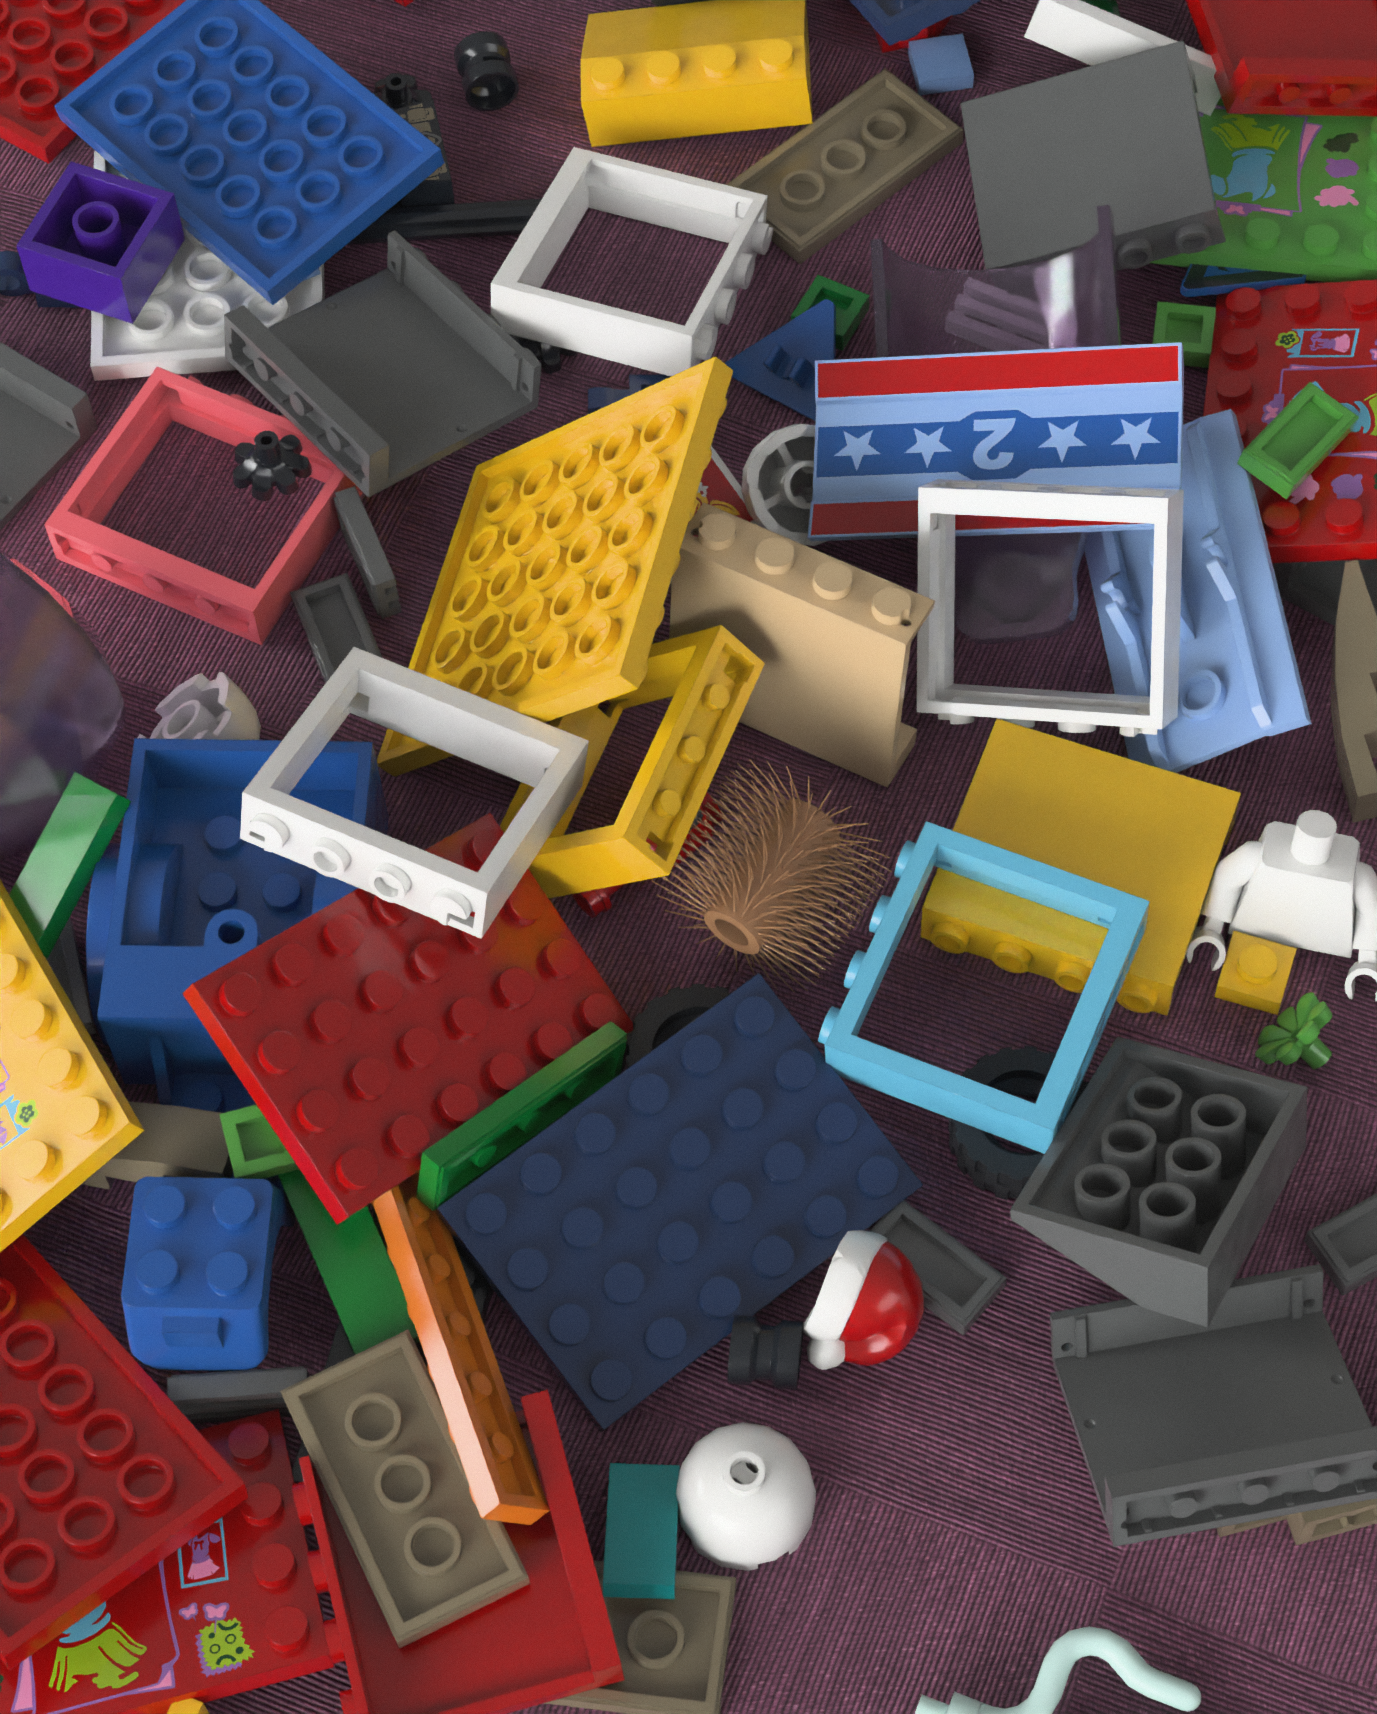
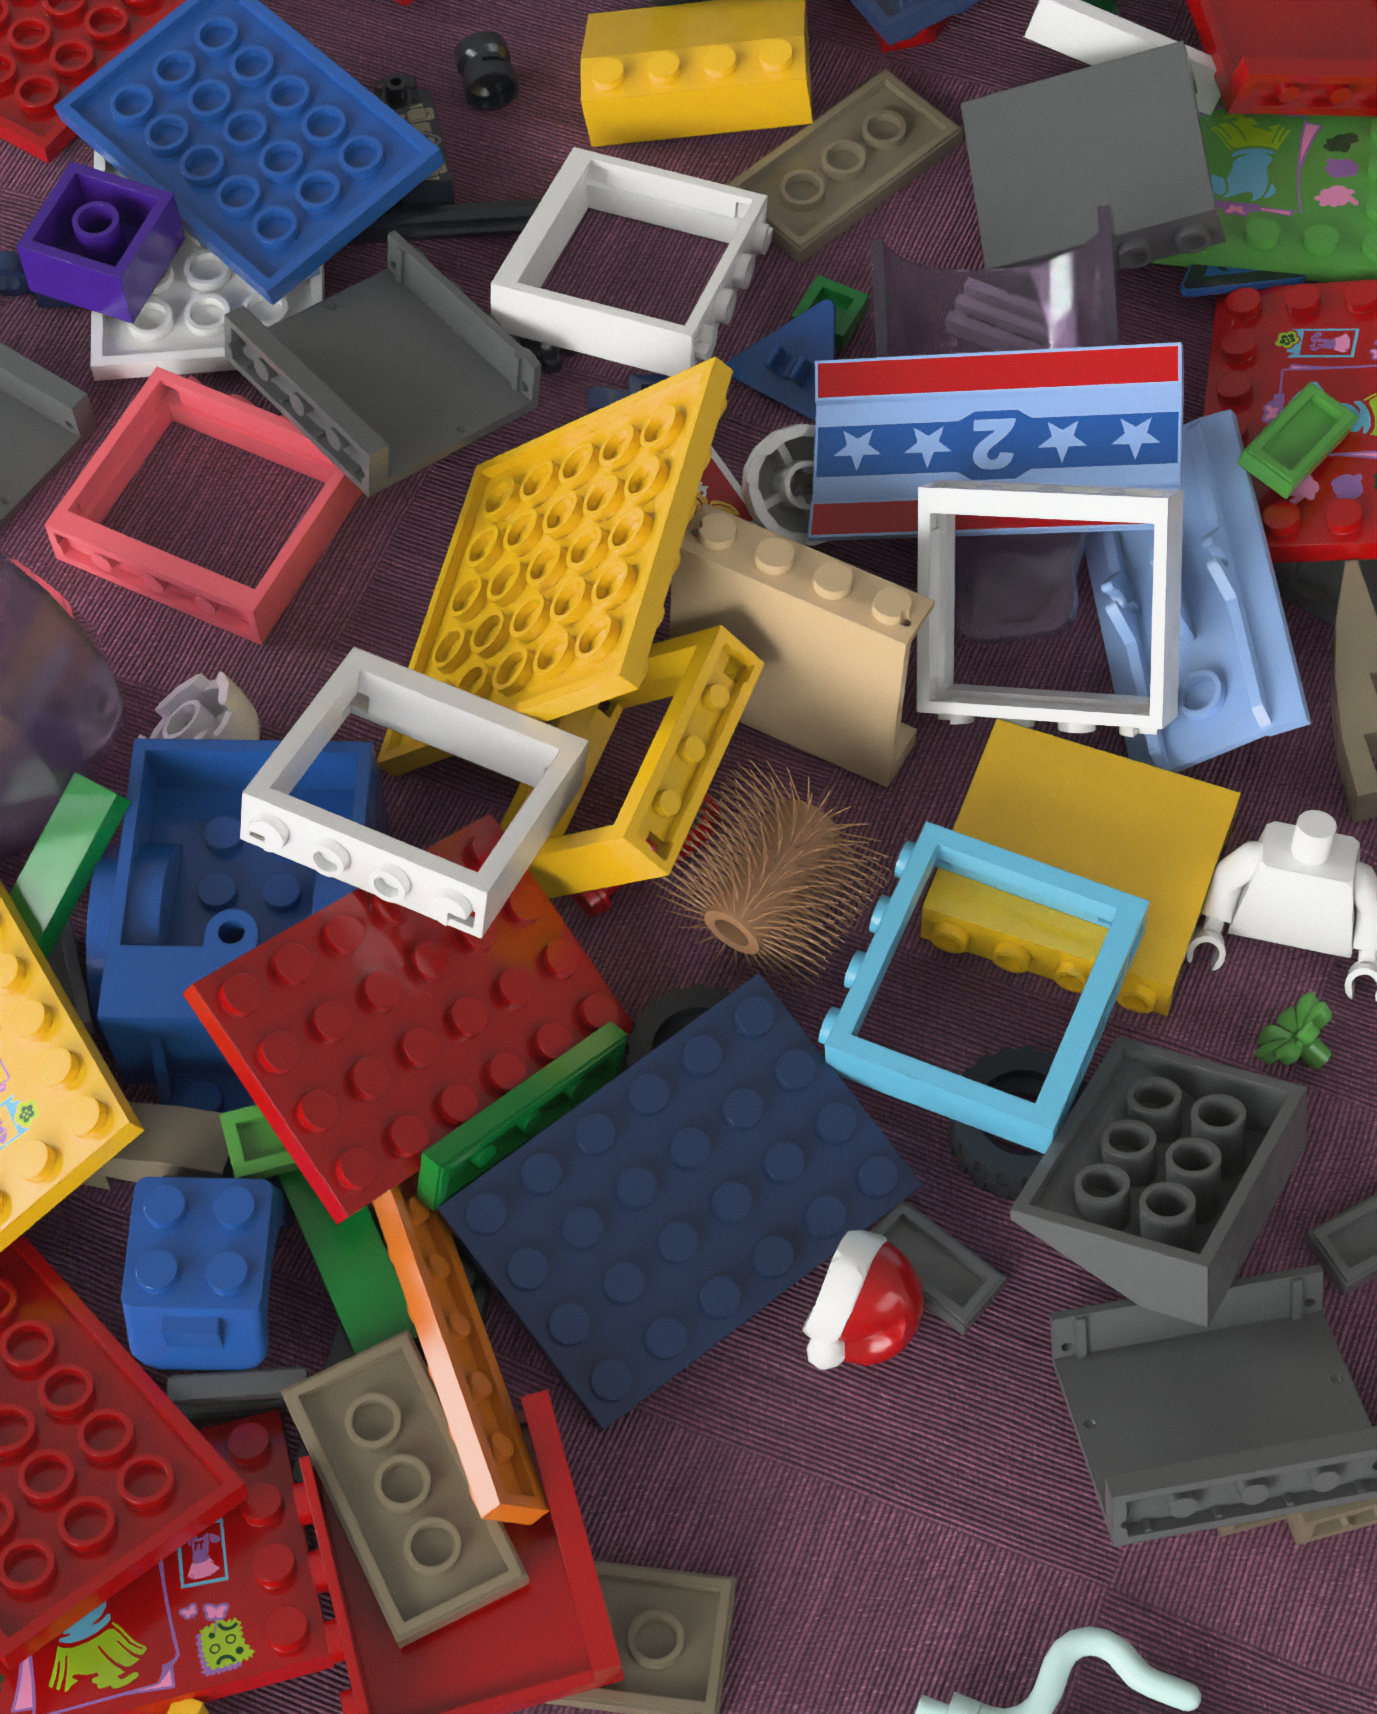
black plant [233,431,312,501] -> none
dark grey tile [290,573,383,684] -> none
dark grey tile [334,486,402,619] -> none
teal tile [603,1463,680,1599] -> none
white cylinder [676,1422,816,1571] -> none
black wheel [728,1315,804,1390] -> none
medium blue tile [908,33,974,96] -> none
bright green plate [1152,301,1216,368] -> none
yellow plate [1214,931,1297,1015] -> none

